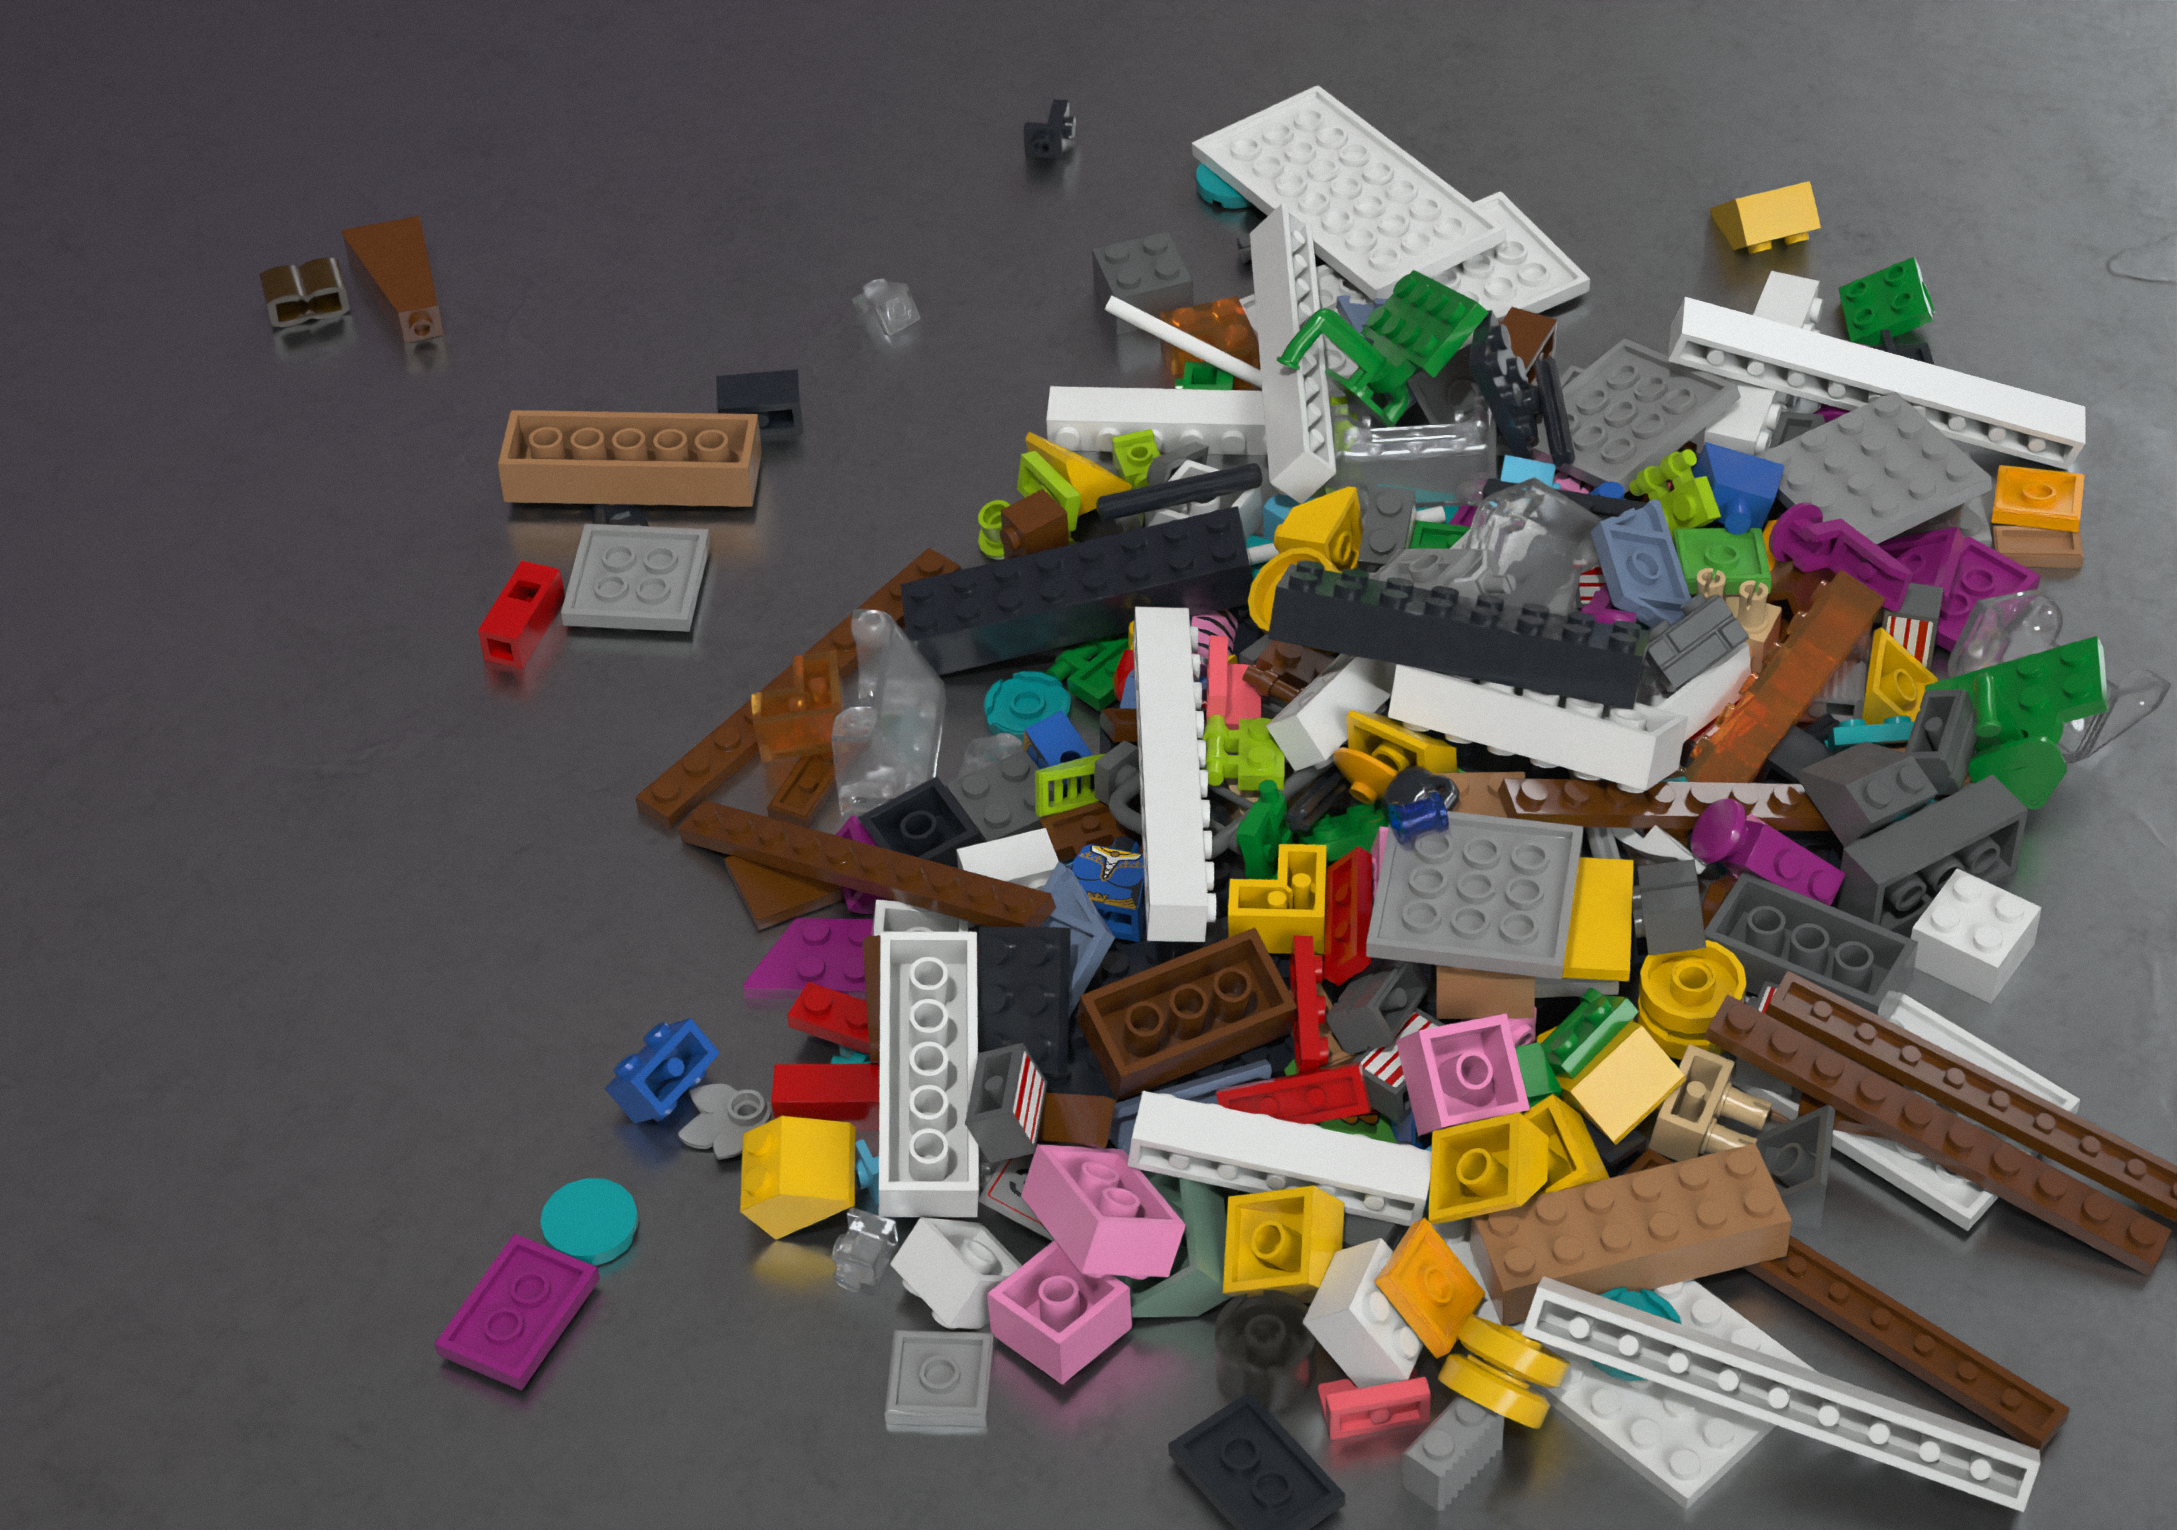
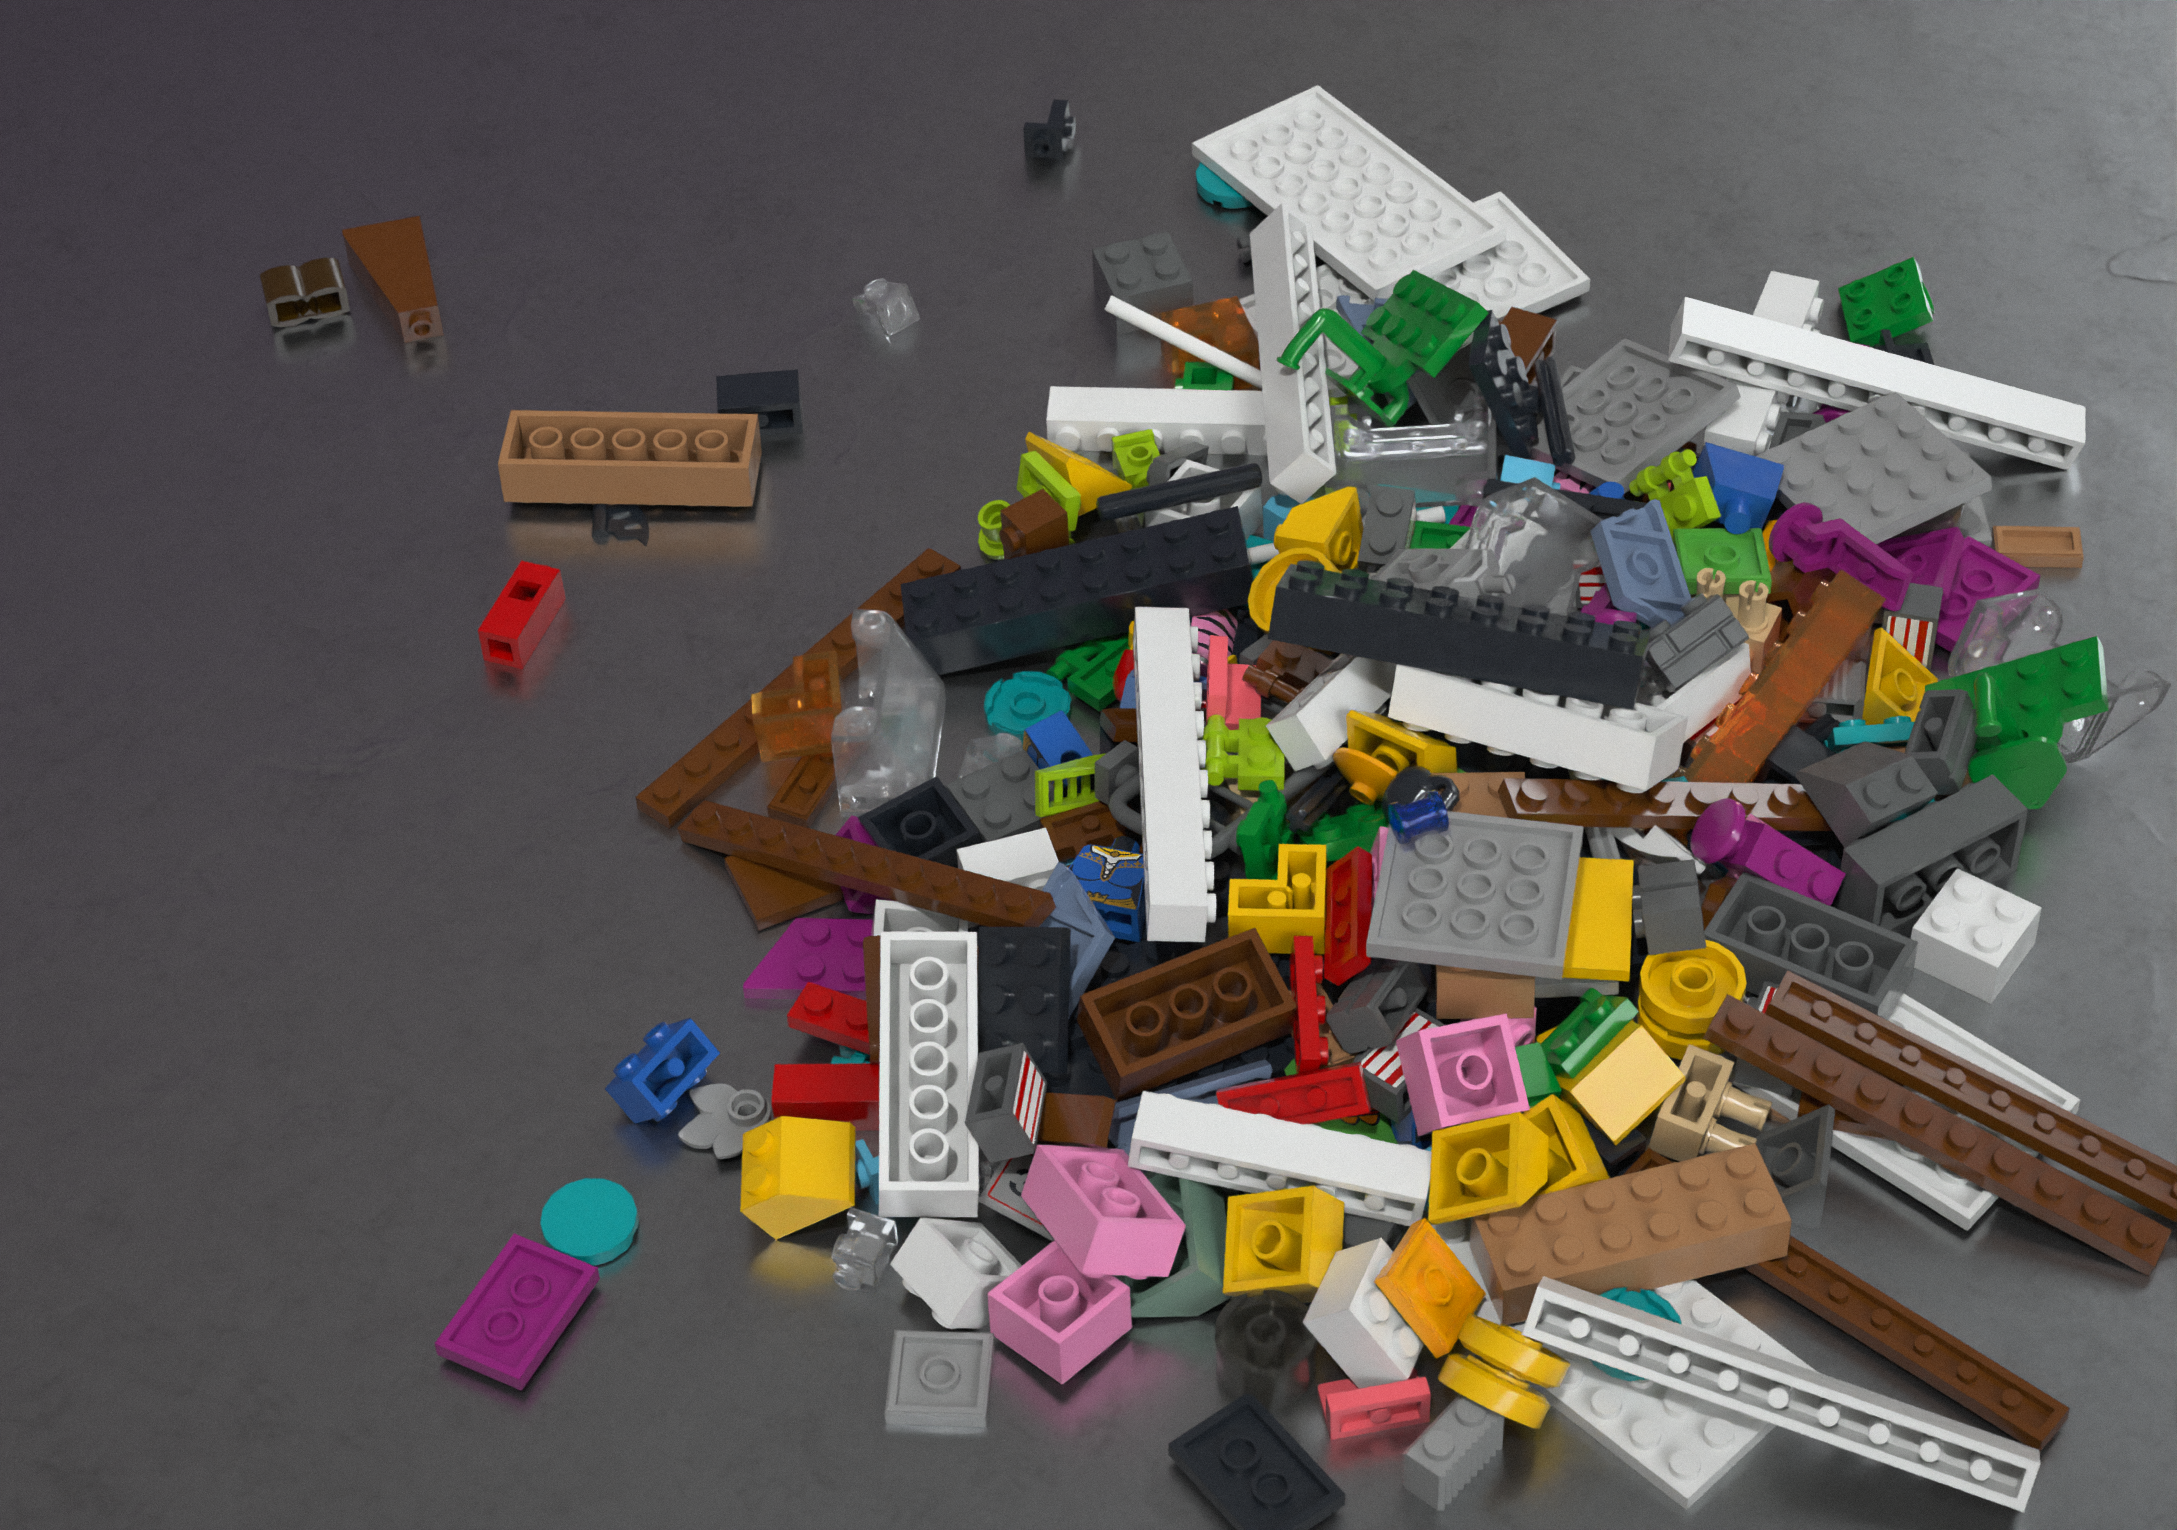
light grey plate [561,524,711,632] -> none
yellow slope [1710,181,1821,254] -> none
light orange tile [1991,465,2085,532] -> none

